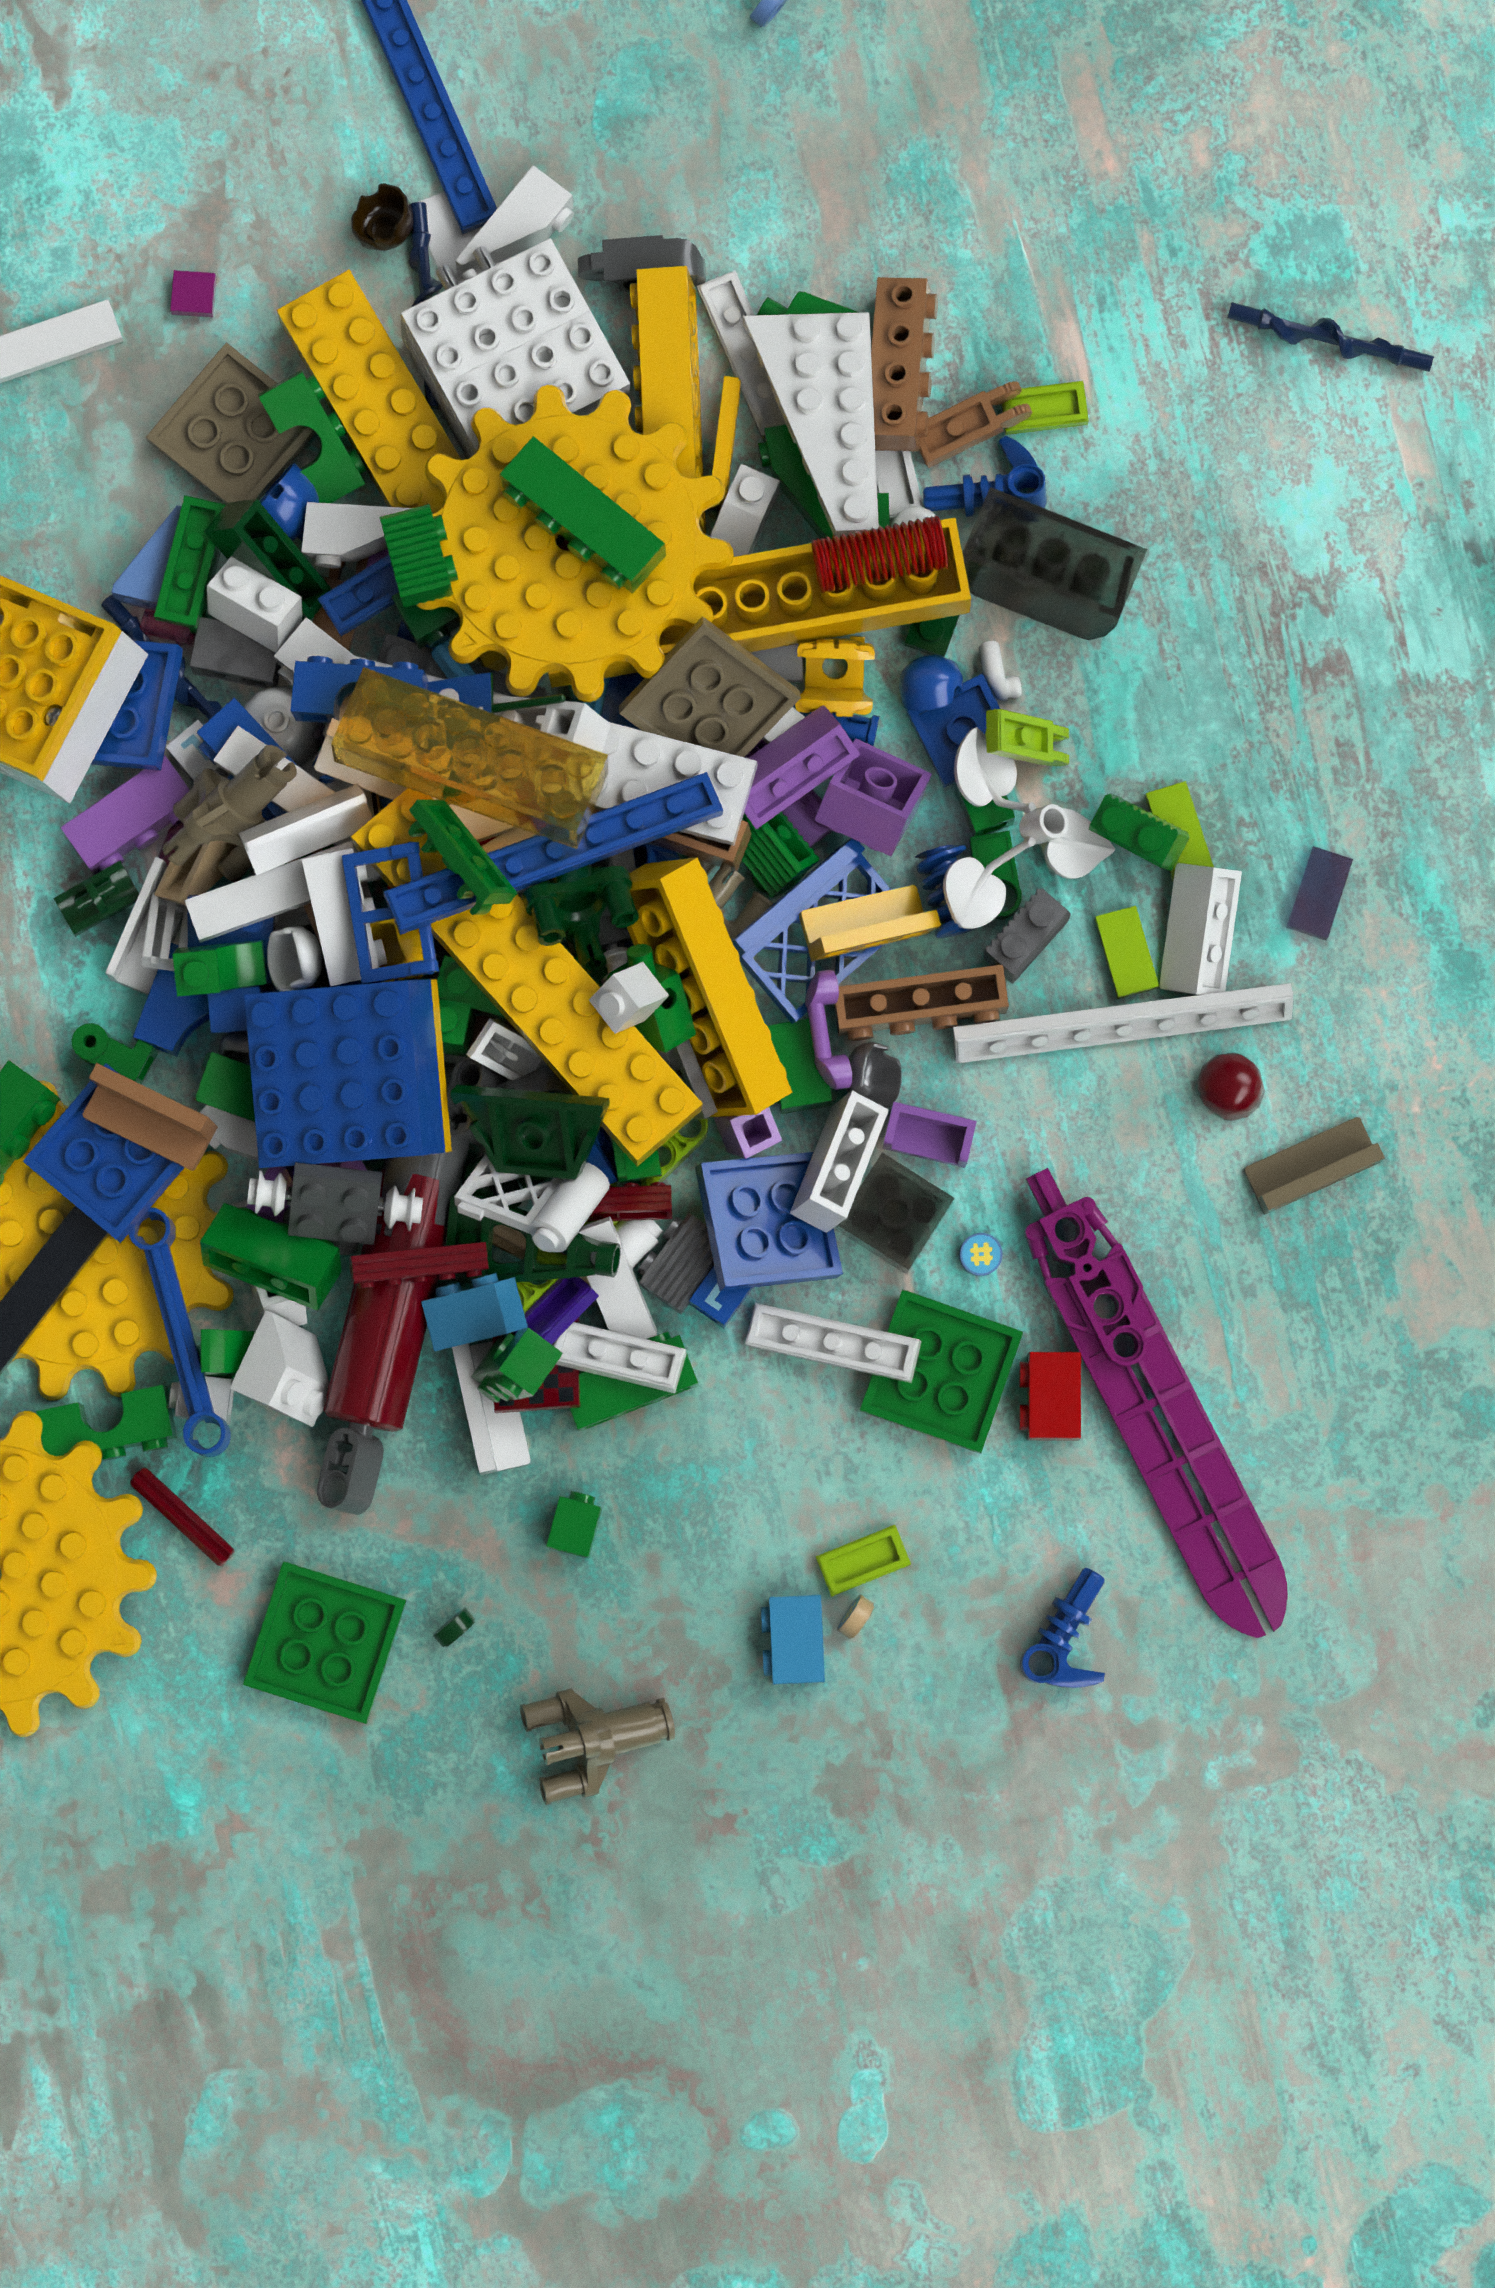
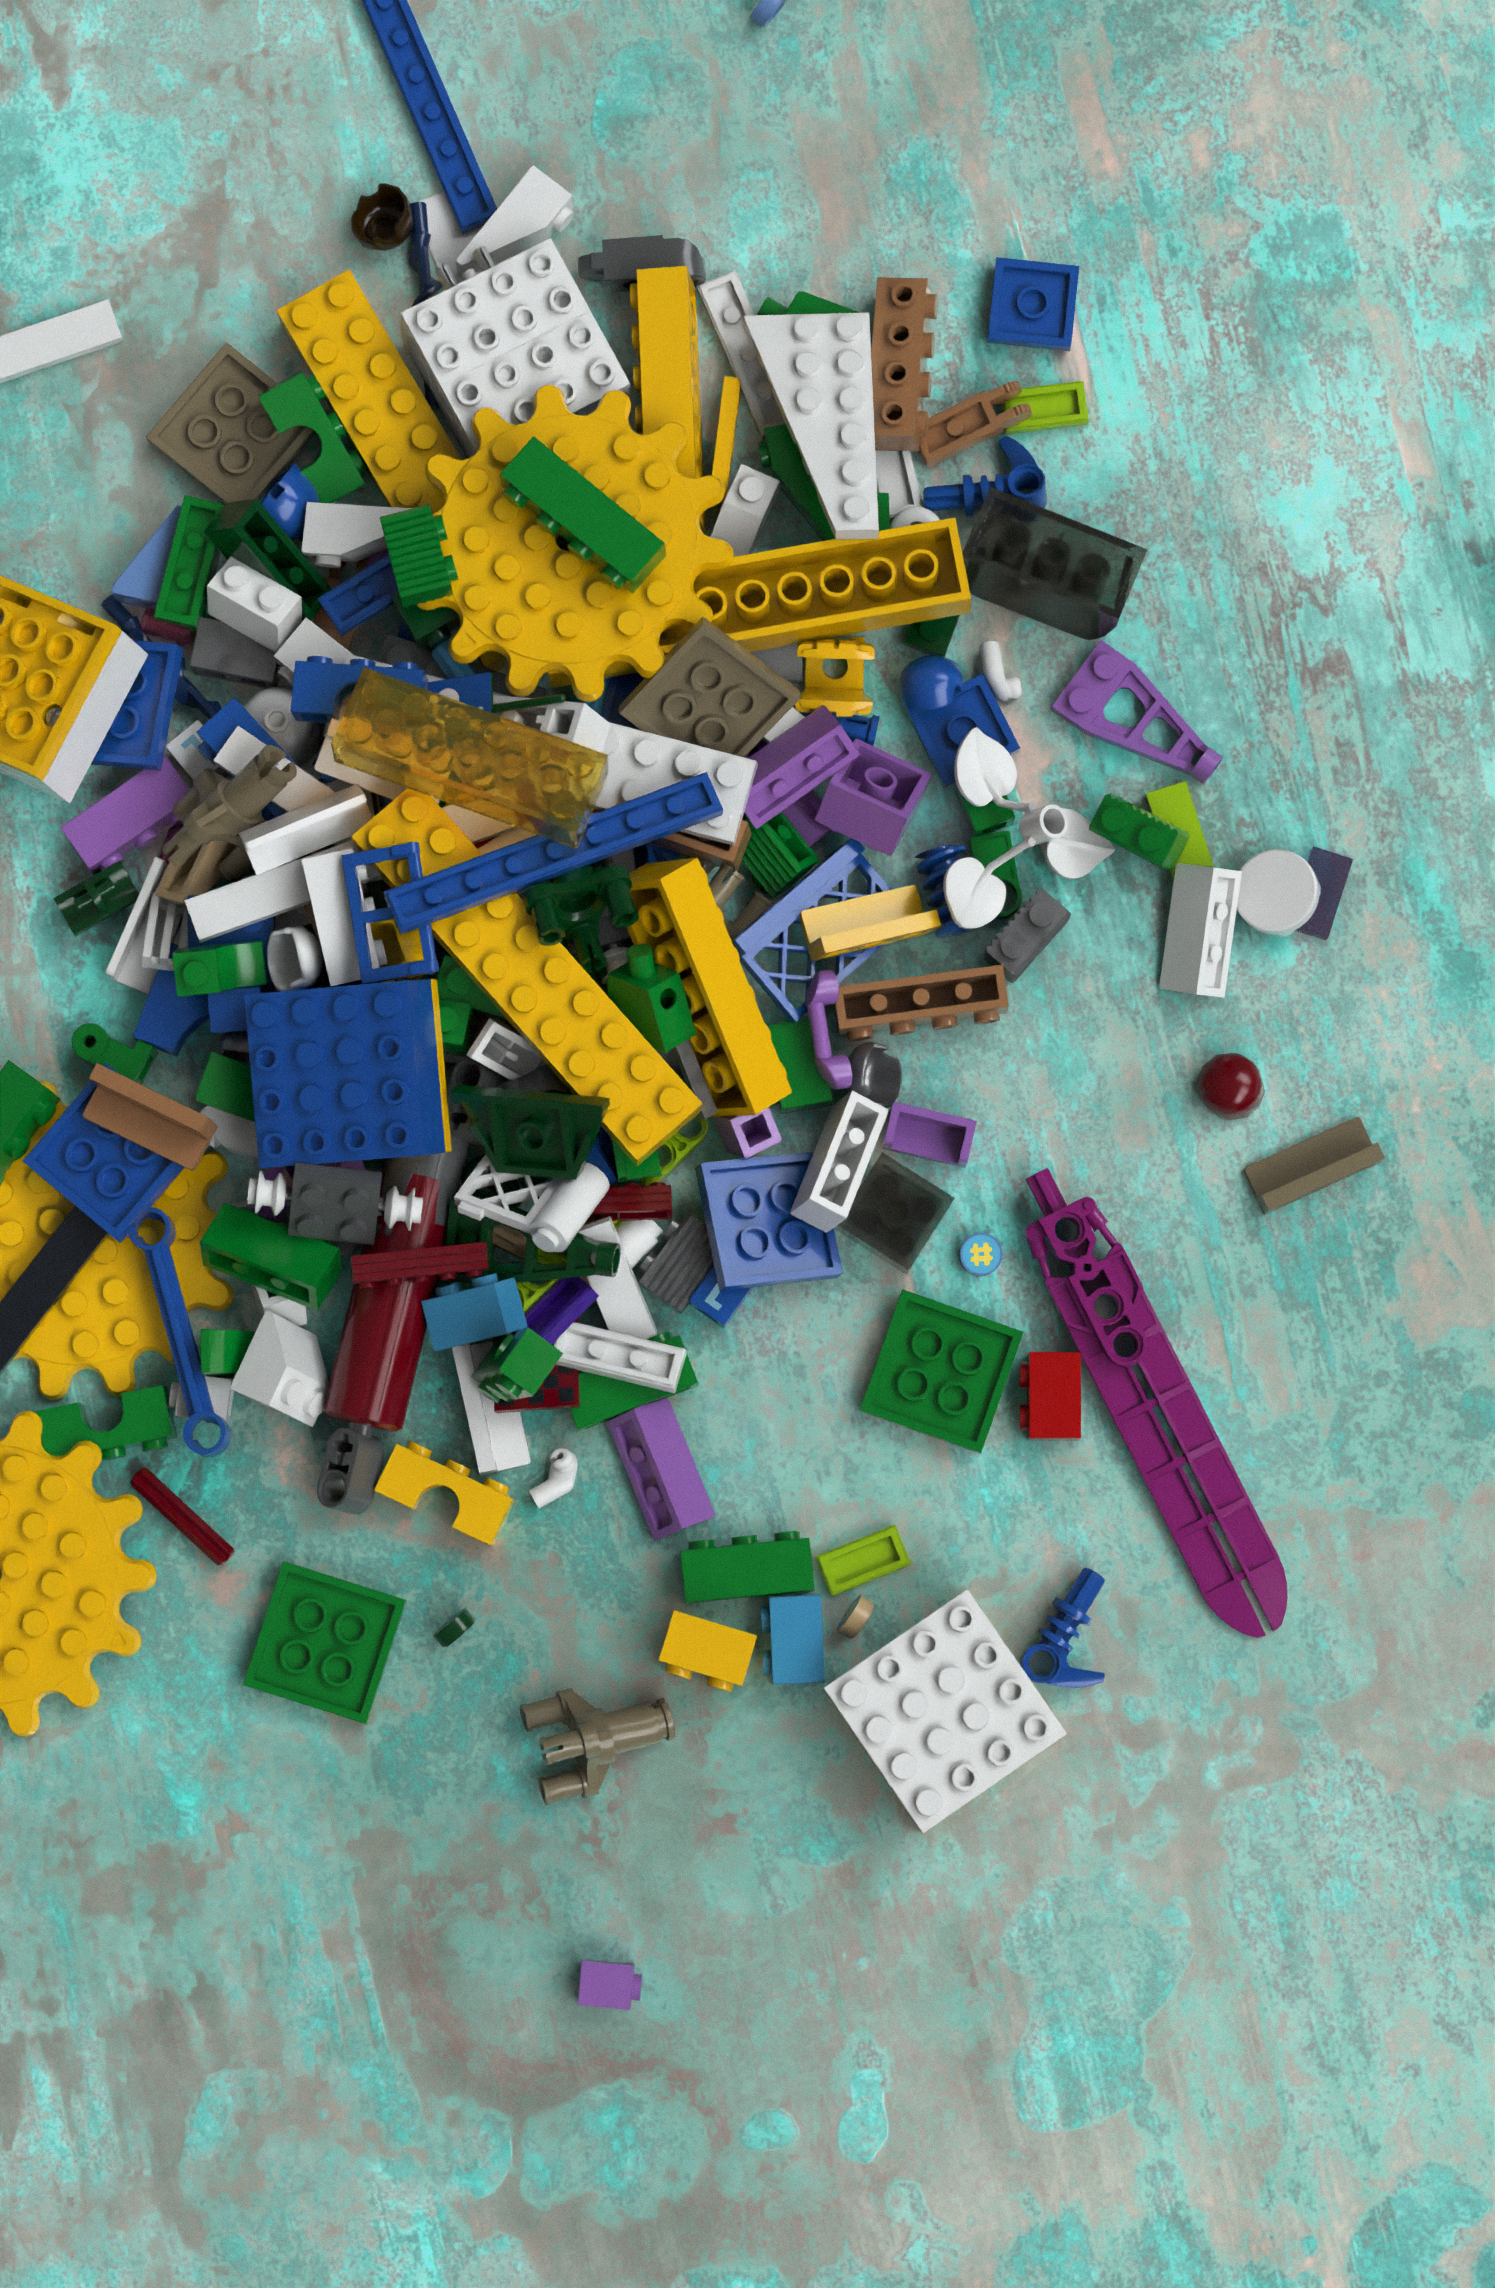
magenta tile [170,270,217,318] -> none
green plate [408,799,517,915] -> none
green brick [546,1491,602,1559] -> none
white brick [589,962,669,1034] -> none
white tile [745,1303,921,1383] -> none
red piece [811,515,948,593] -> none
white tile [953,983,1293,1063] -> none
lime hinge [985,709,1069,767] -> none
lime tile [1094,906,1159,999] -> none
dark blue piece [1227,302,1434,372] -> none
none -> yellow arch [374,1441,515,1547]
none -> white arm [529,1448,578,1509]
none -> medium lavender brick [578,1959,642,2010]
none -> medium lavender panel [607,1398,715,1541]
none -> yellow brick [659,1610,757,1692]
none -> green brick [681,1531,815,1604]
none -> white piece [823,1589,1067,1833]
none -> blue plate [987,257,1079,351]
none -> medium lavender plate [1051,640,1223,785]
none -> white tile [1237,849,1321,937]

